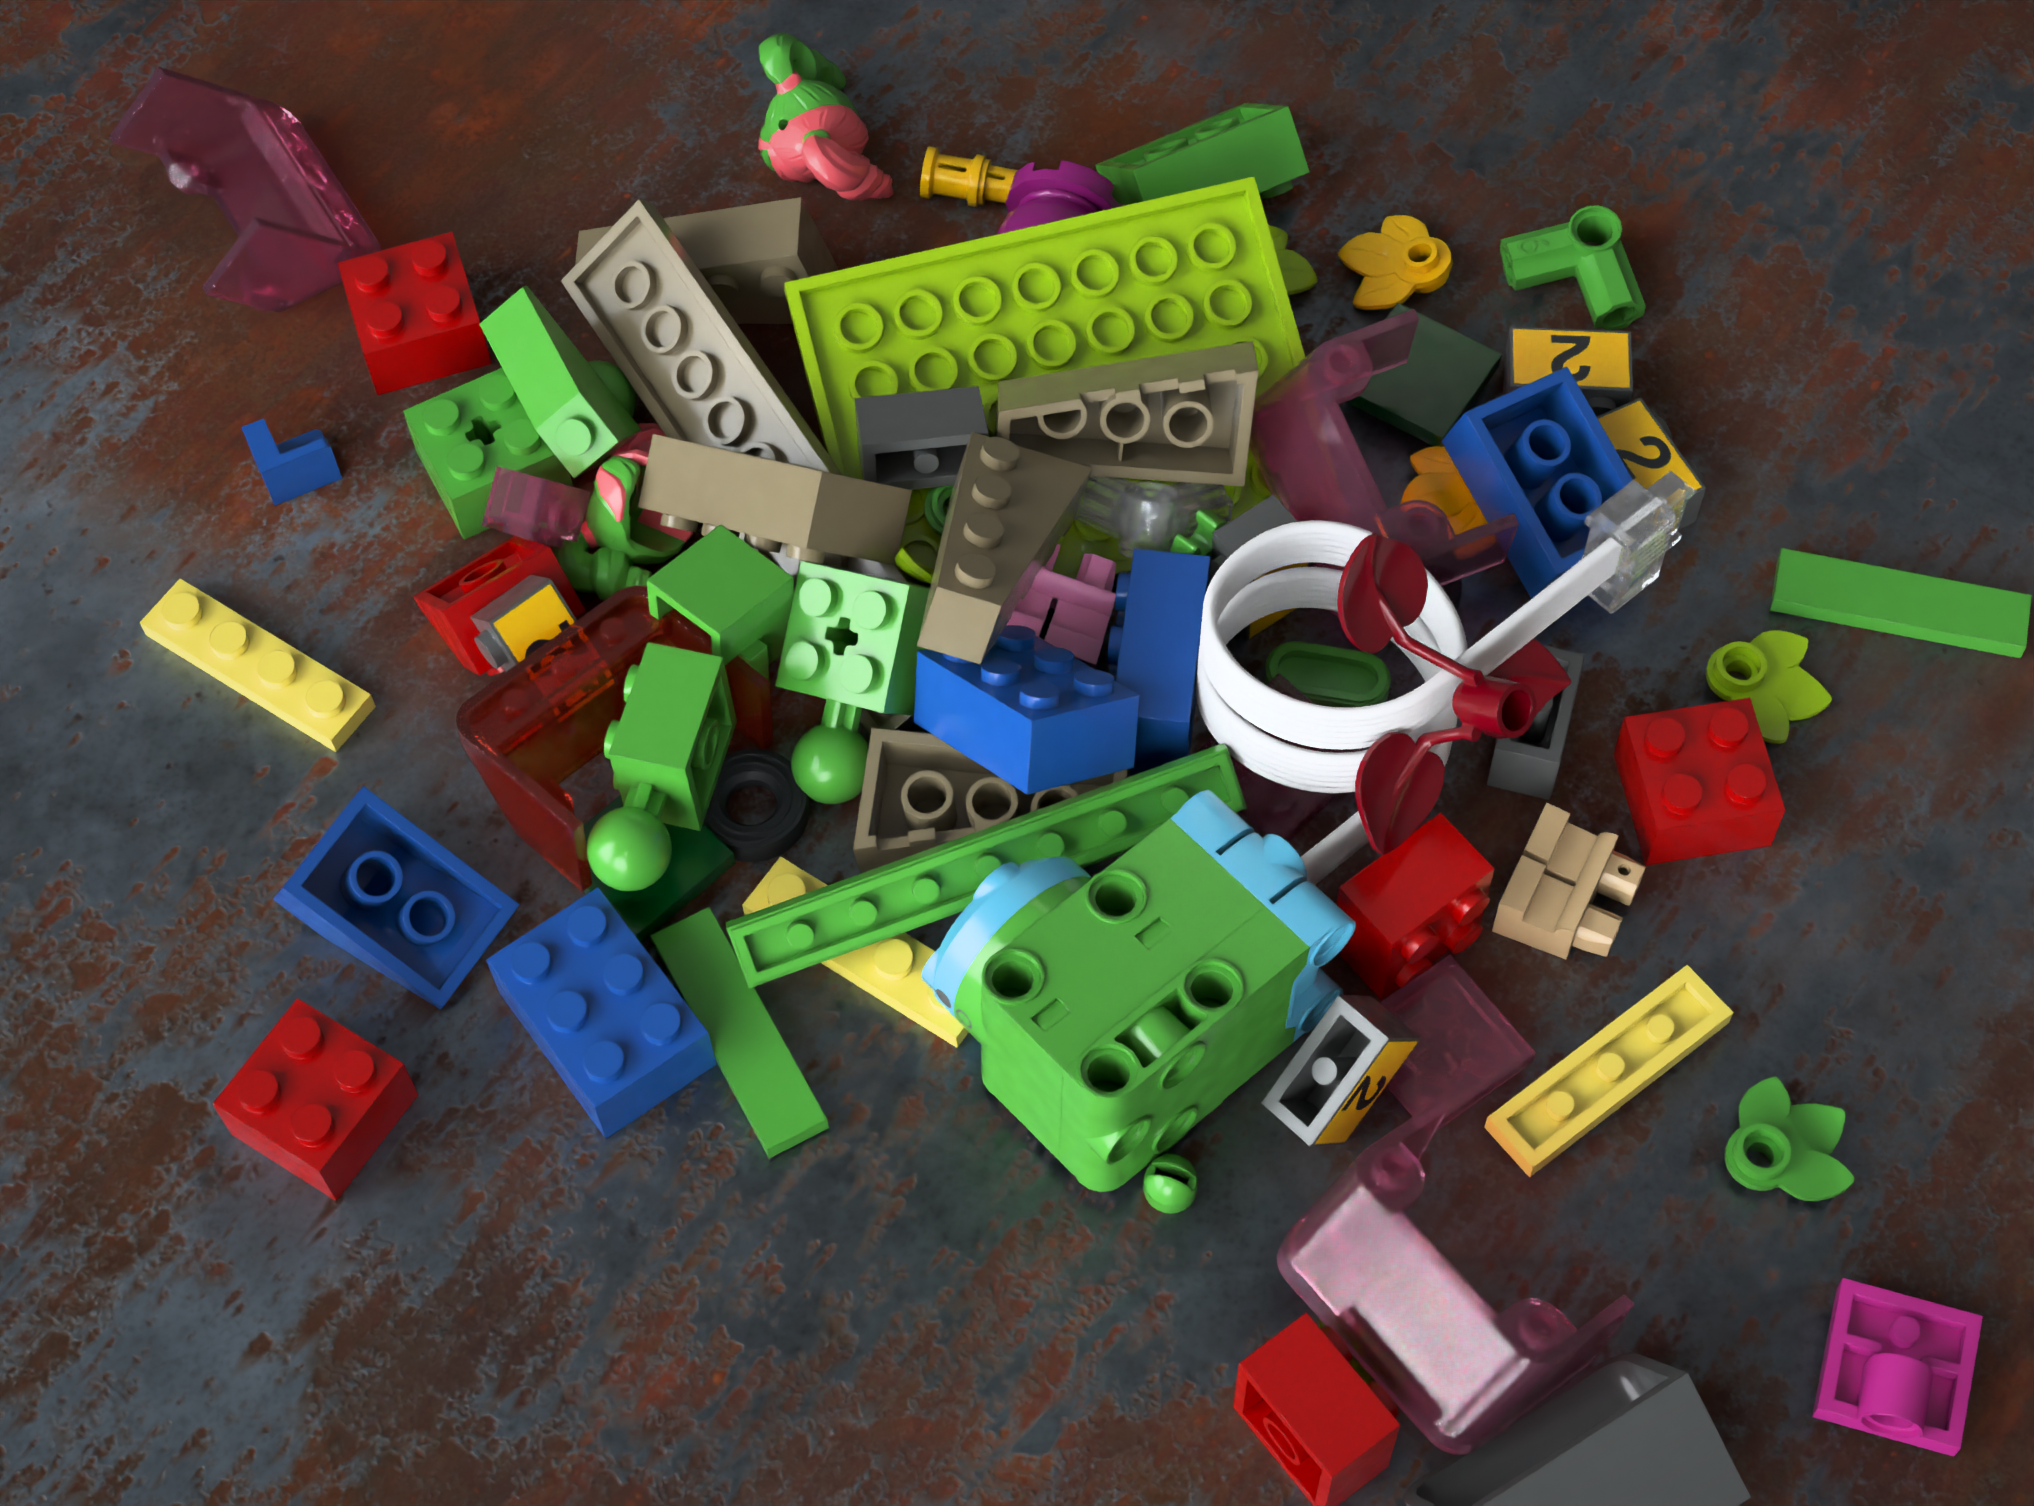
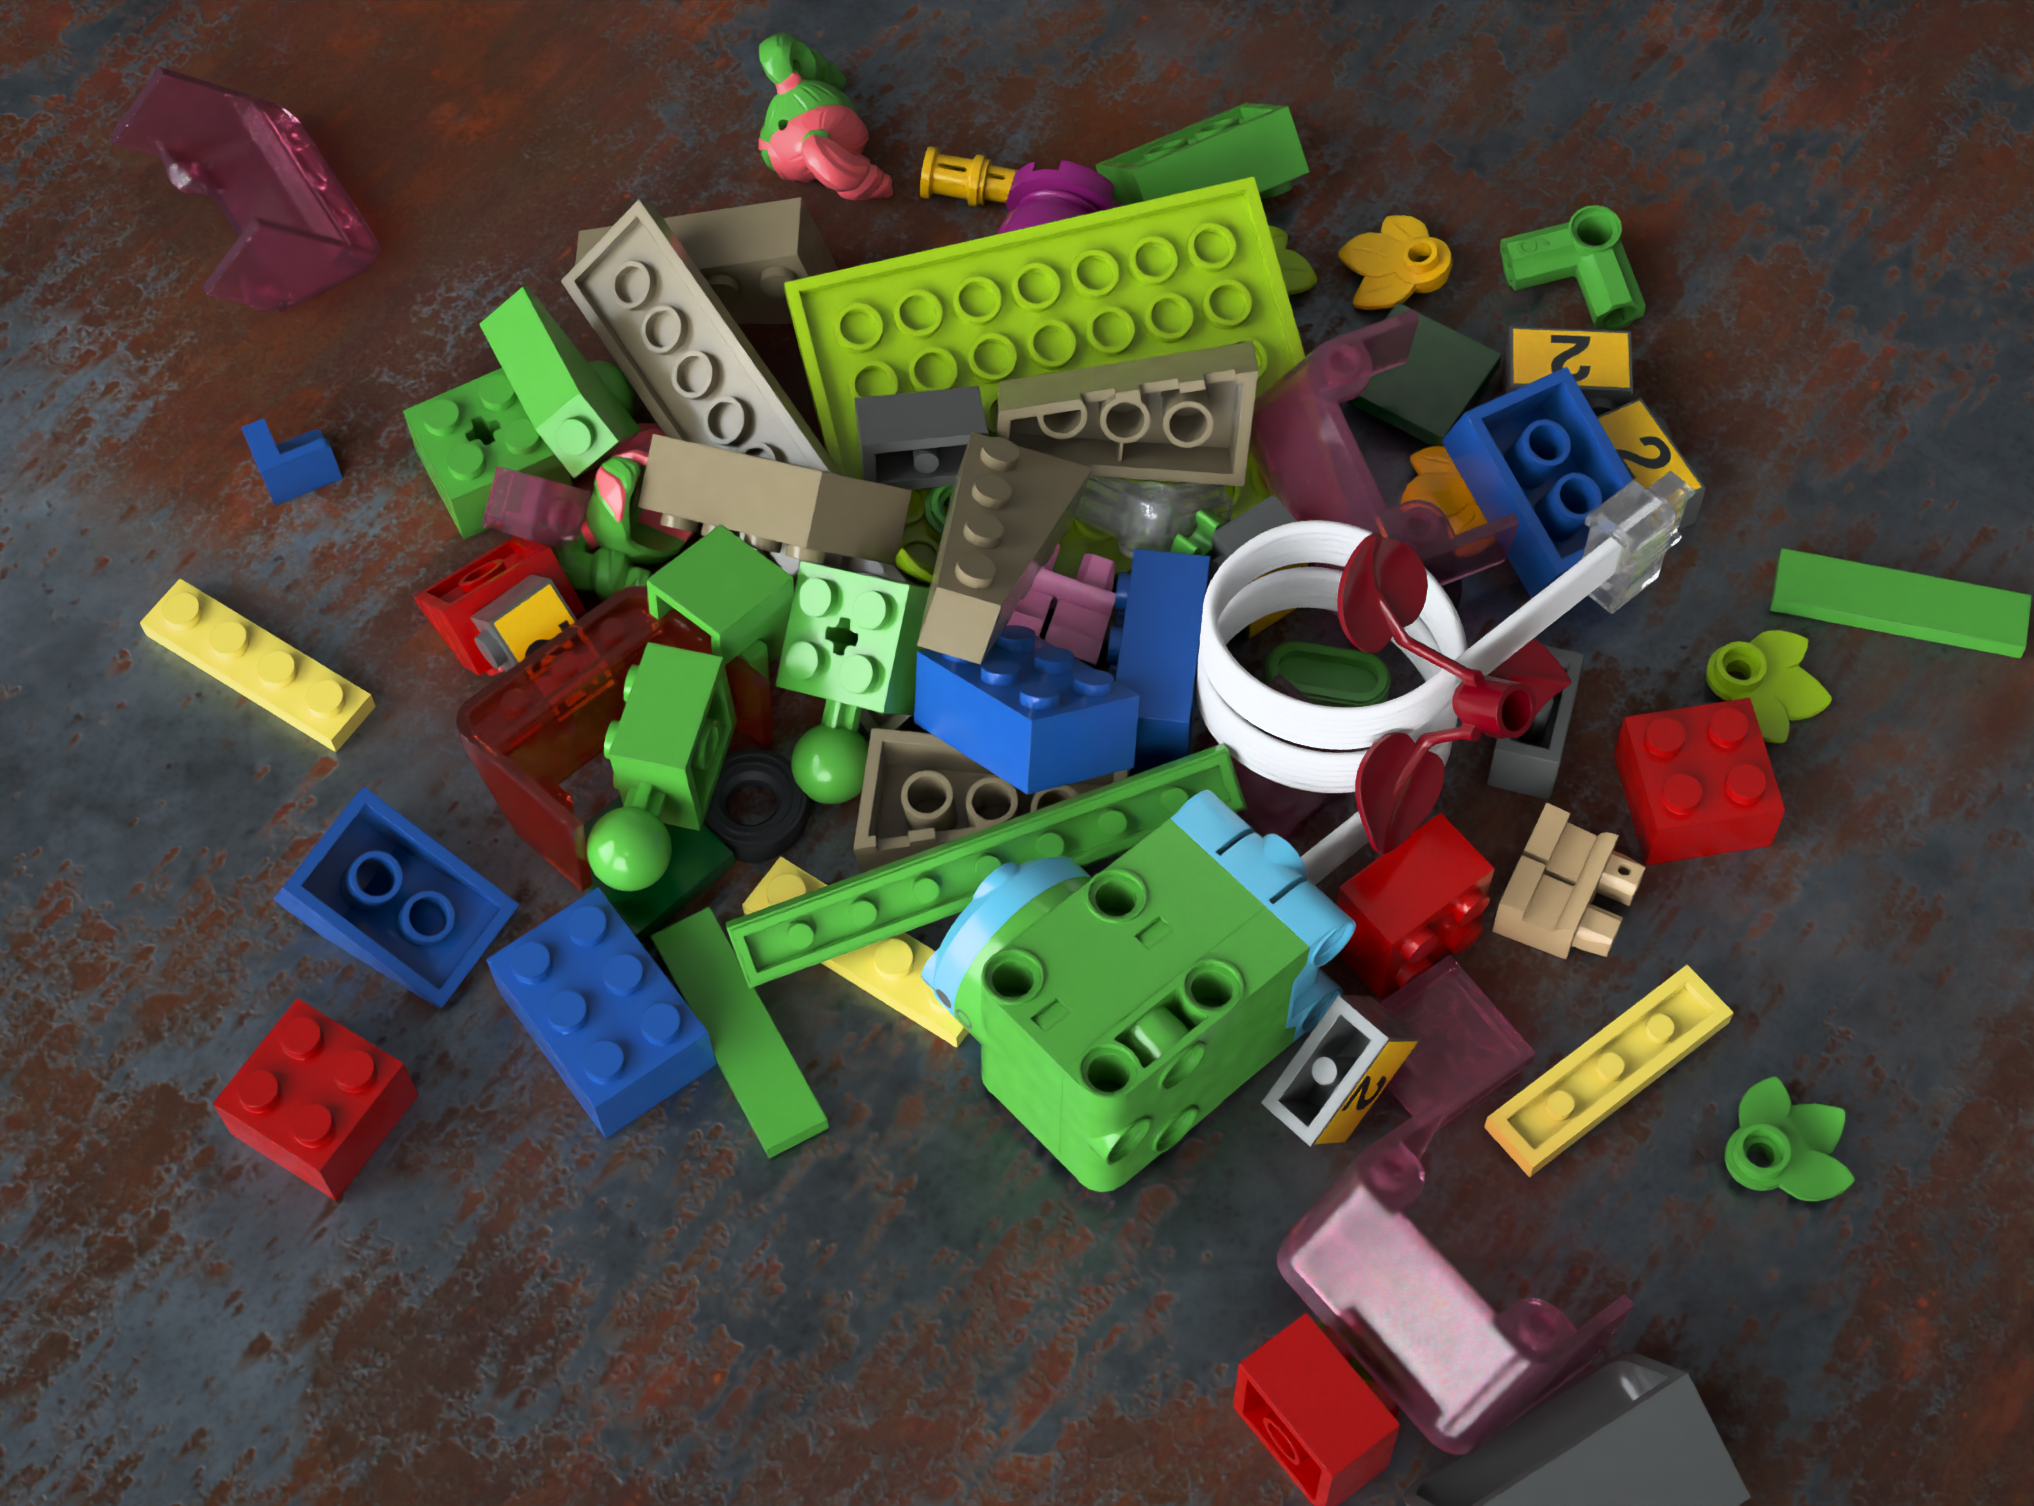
red brick [337,232,492,396] -> none
bright green hinge [1143,1153,1198,1213] -> none
dark pink plate [1812,1278,1983,1457] -> none

